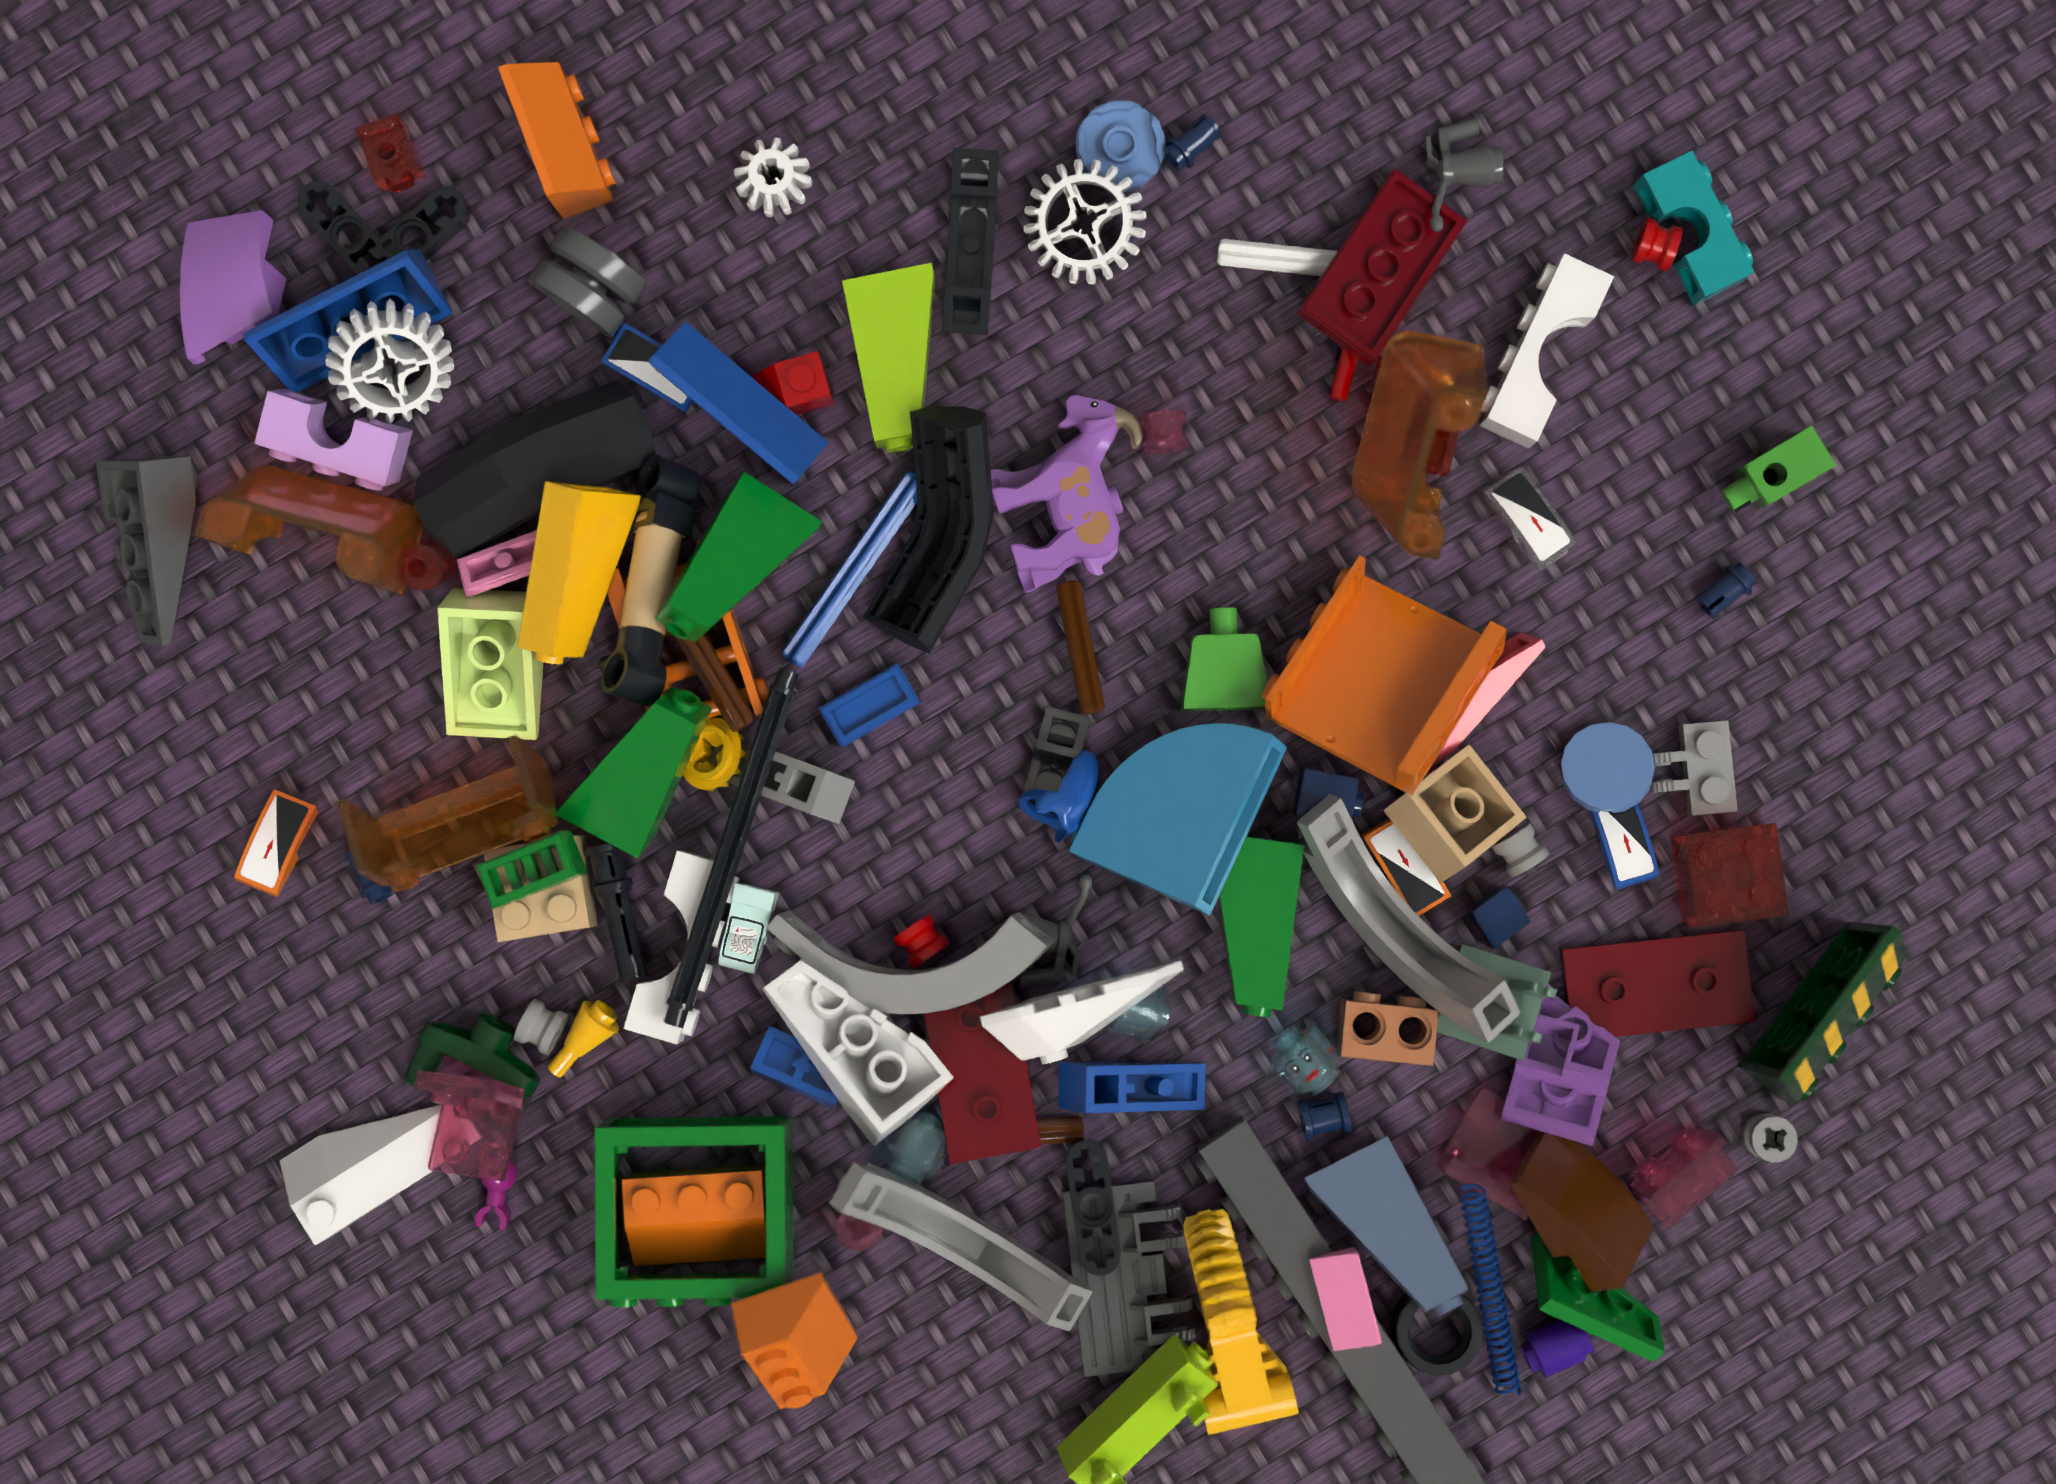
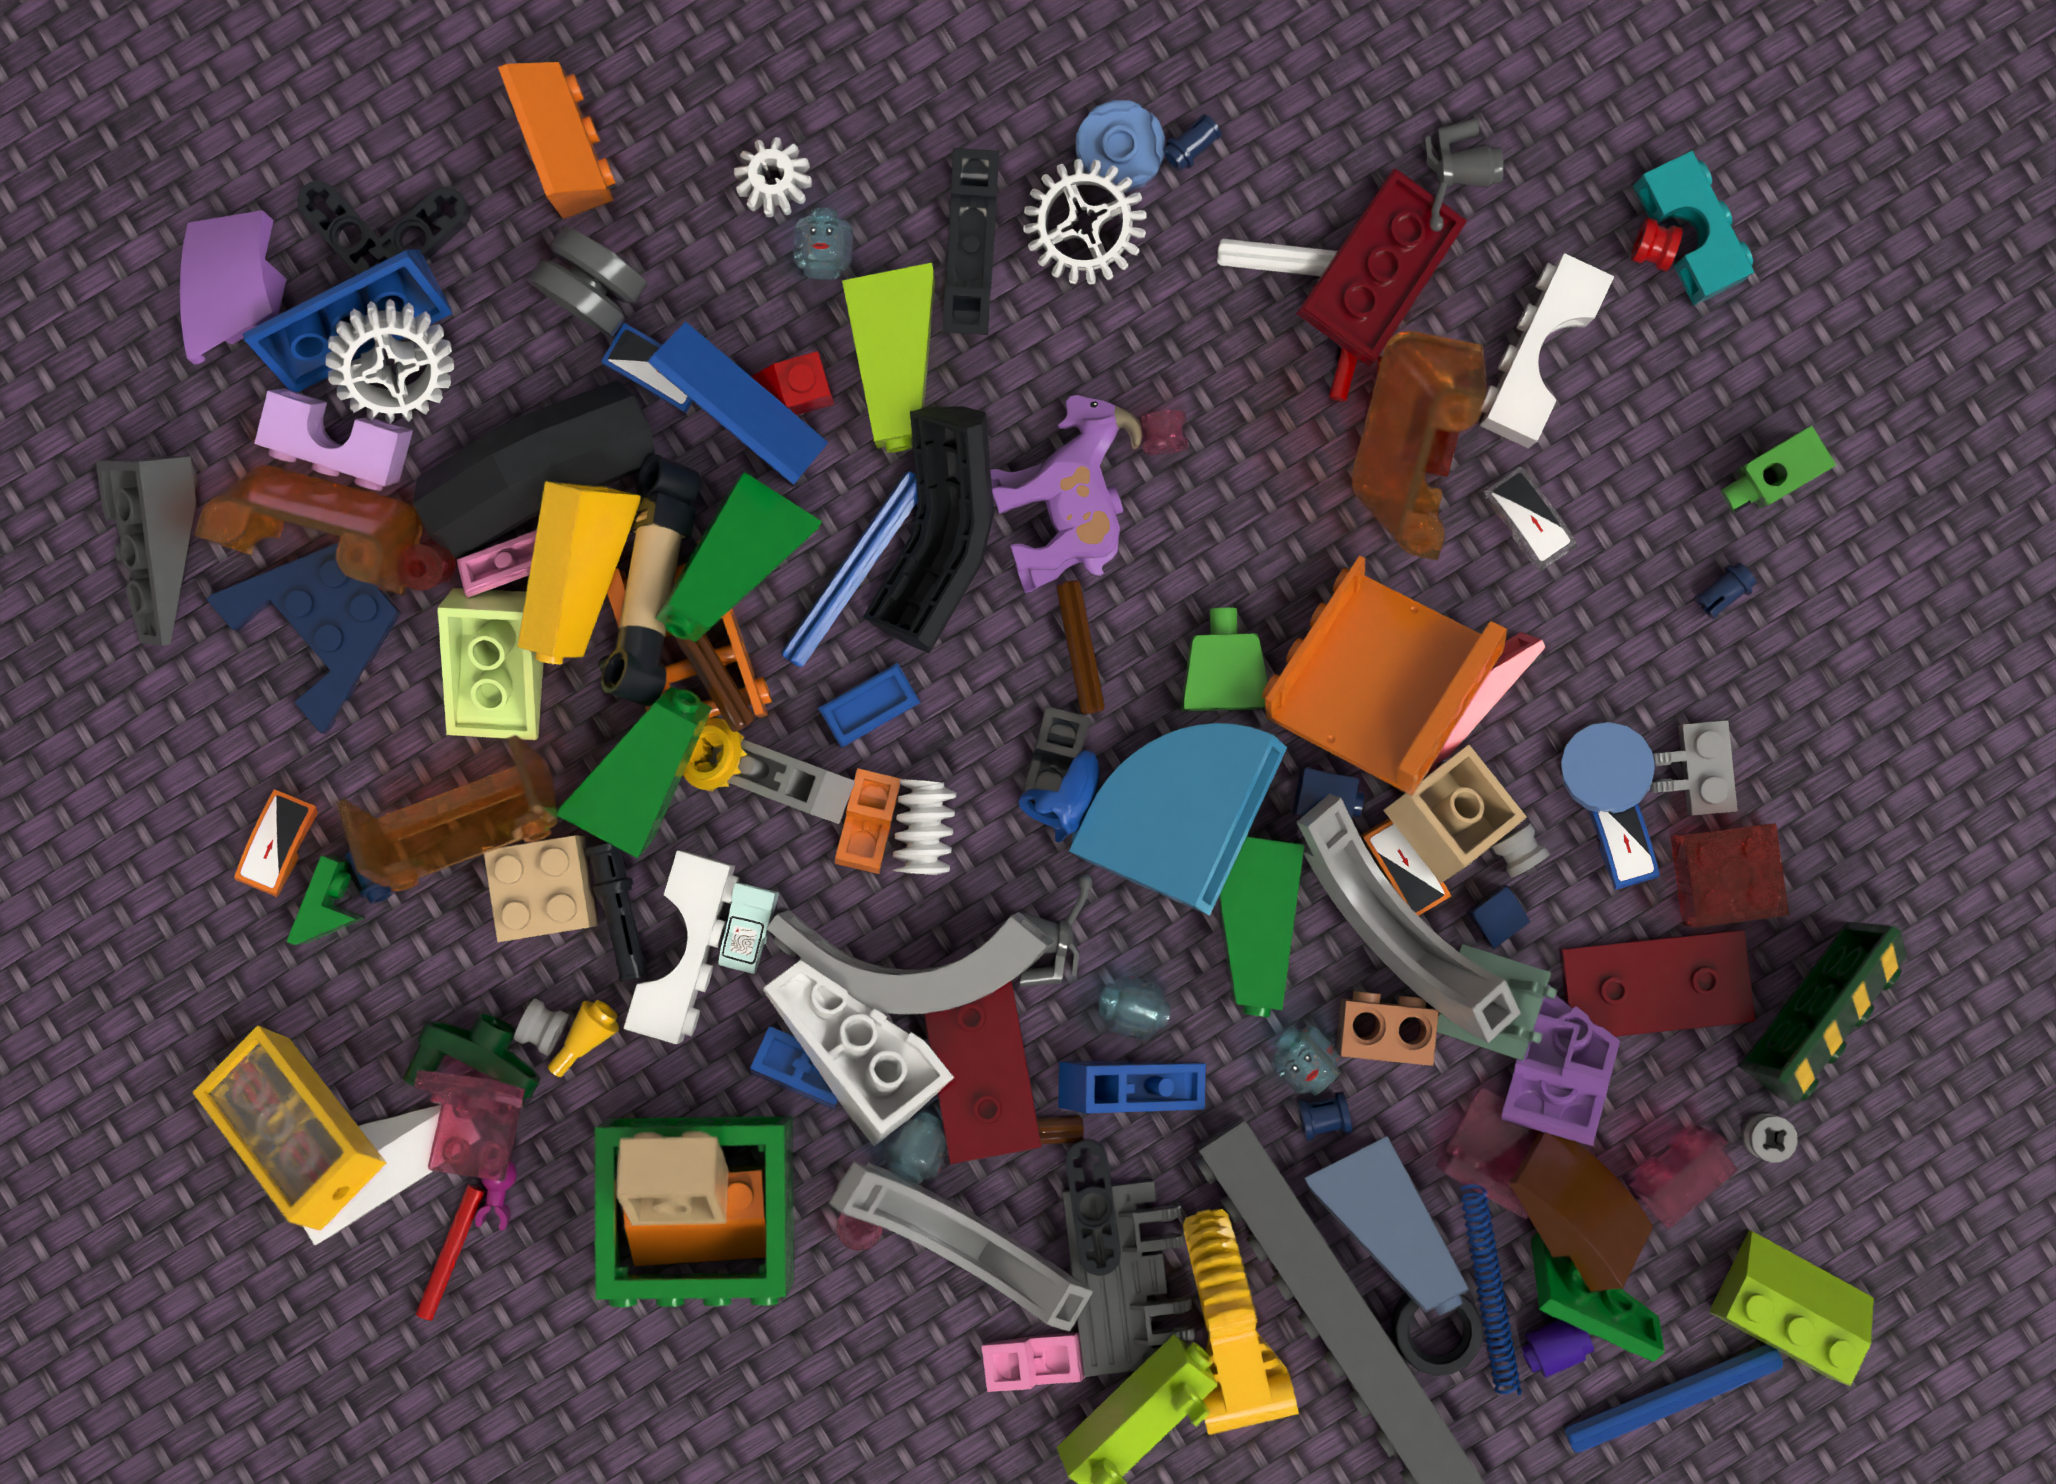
clear red brick [354,114,426,192] -> none
green slope [476,831,587,909] -> none
black piece [663,667,799,1028] -> none
orange slope [731,1273,858,1409] -> none
red wheel [892,913,950,969] -> none
white wedge [980,961,1184,1064] -> none
bright pink slope [1309,1247,1382,1351] -> none
none -> brick [192,1026,387,1231]
none -> dark blue wing [206,543,401,734]
none -> green slope [286,855,366,945]
none -> red bar [415,1184,485,1321]
none -> tan brick [617,1132,729,1225]
none -> clear light blue head [793,208,853,280]
none -> orange slope [835,768,901,874]
none -> white piece [892,779,957,875]
none -> bright pink slope [981,1332,1085,1392]
none -> blue axle [1565,1344,1784,1453]
none -> lime slope [1709,1230,1874,1386]

